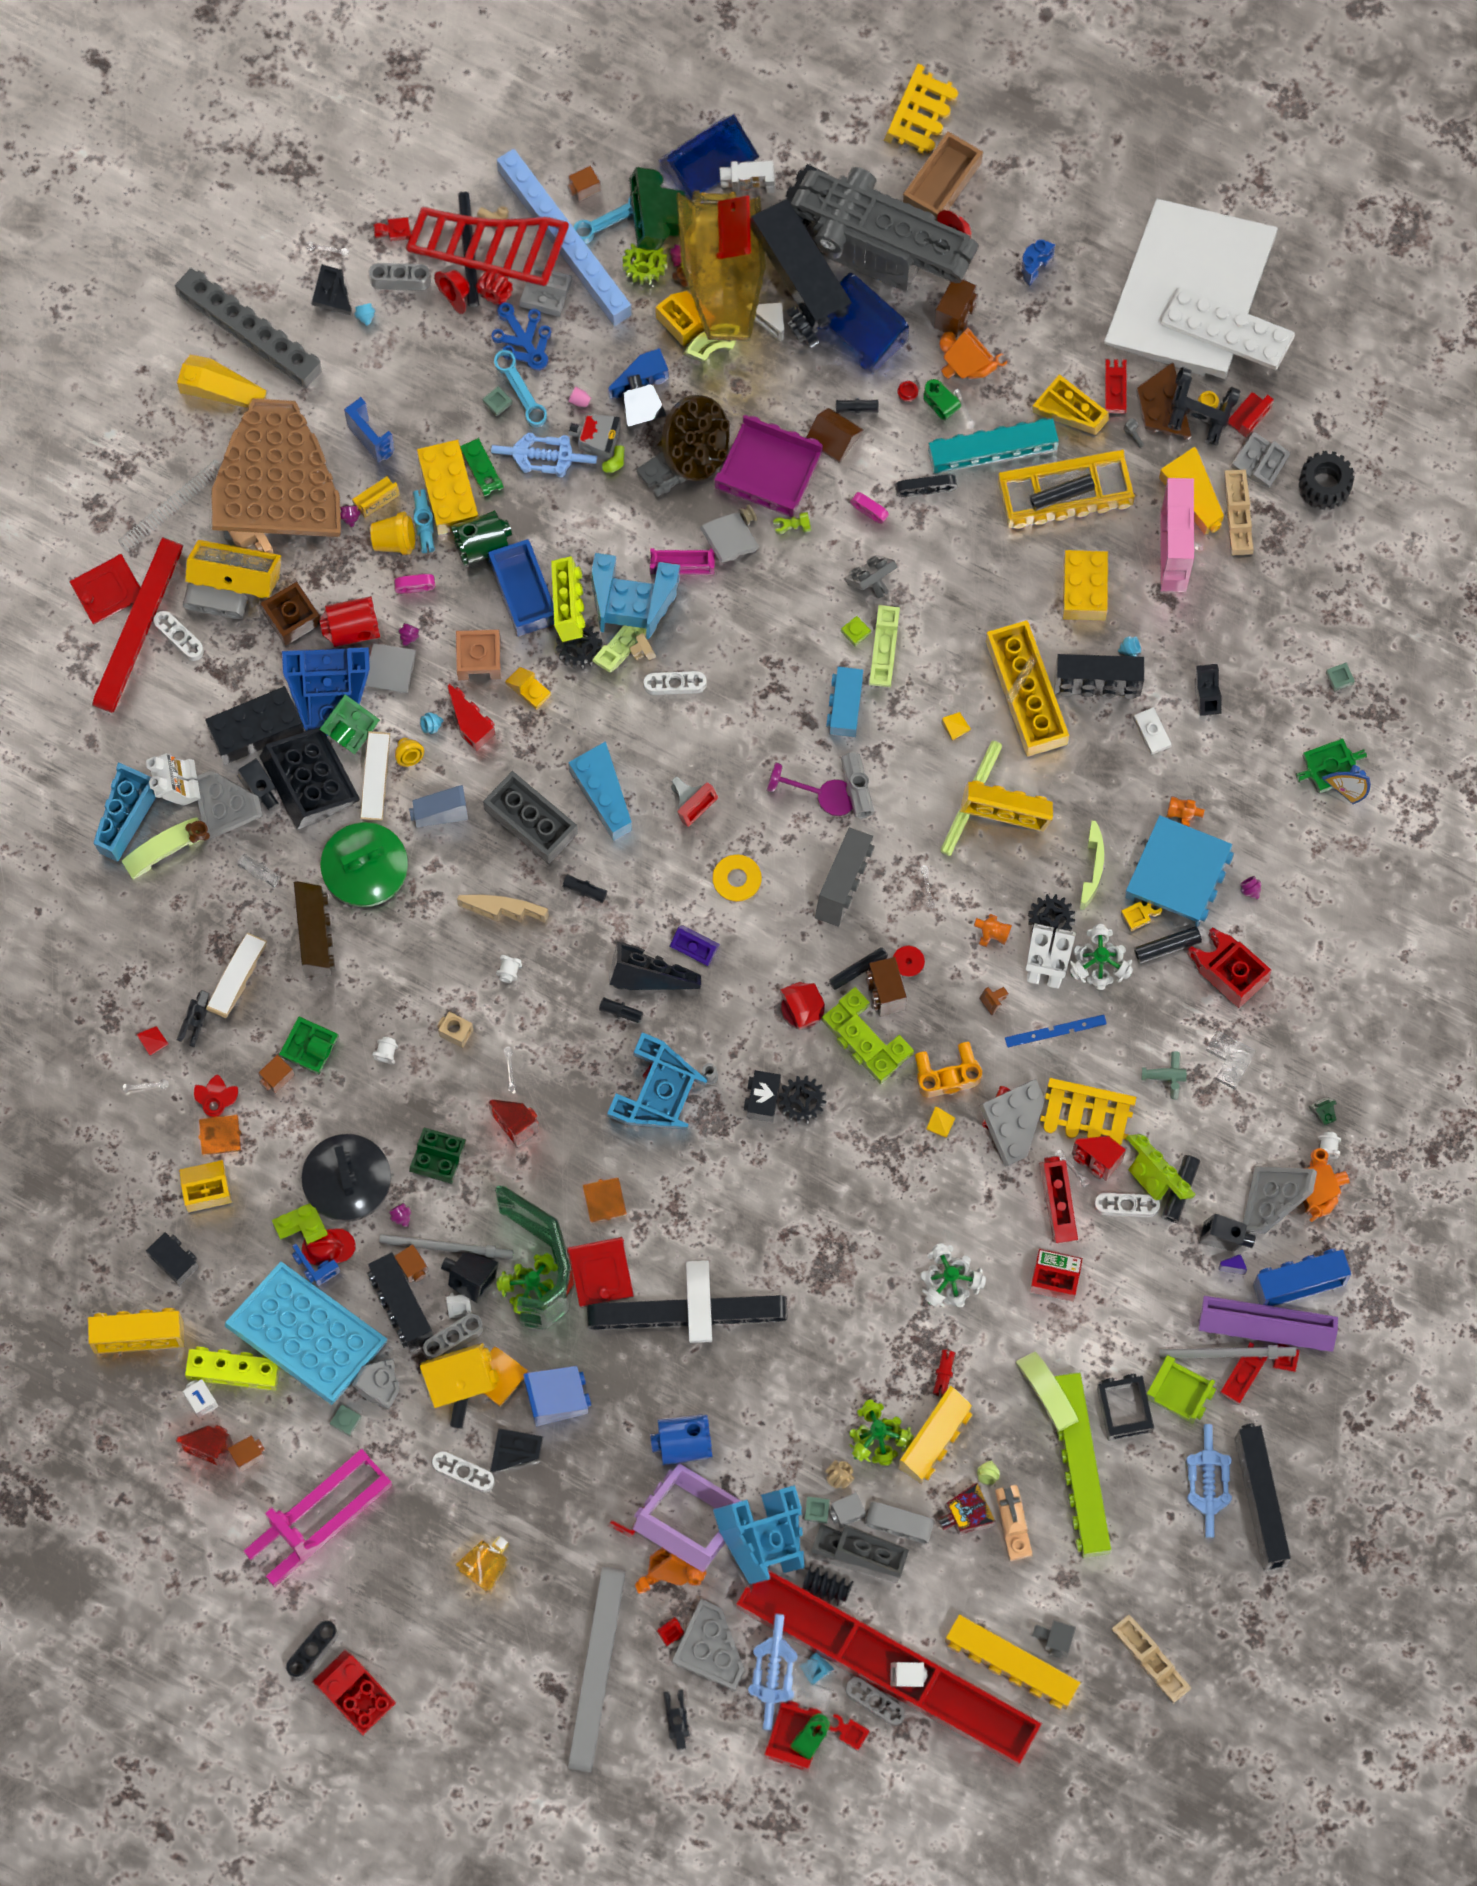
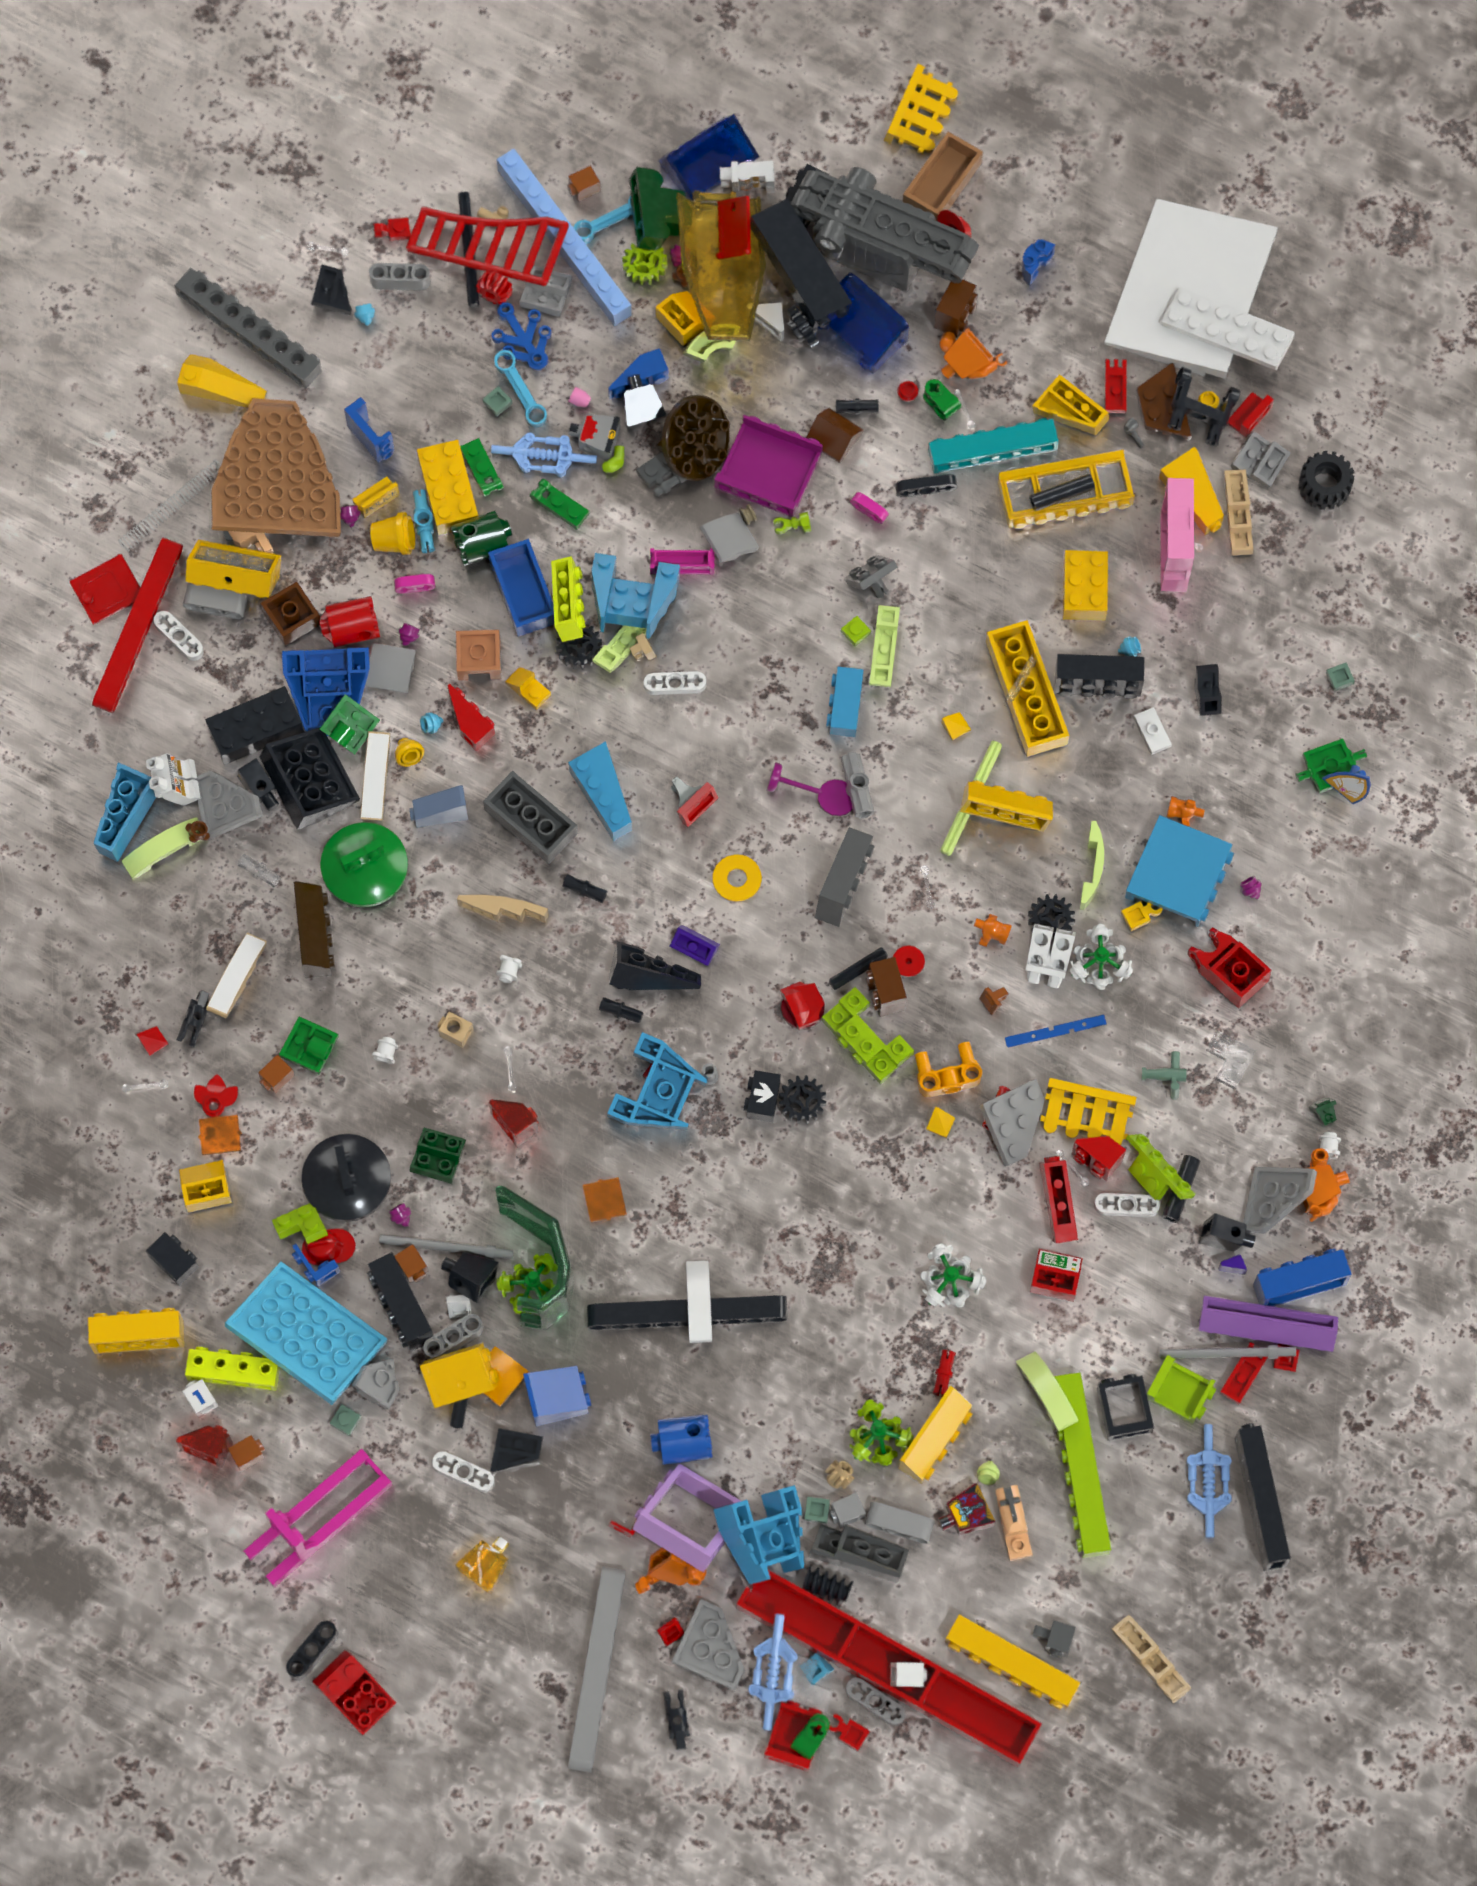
red piece [434,270,469,314] -> none
red container [567,1237,634,1307] -> none
black piece [1134,926,1202,964] -> none
none -> green plate [529,479,590,530]

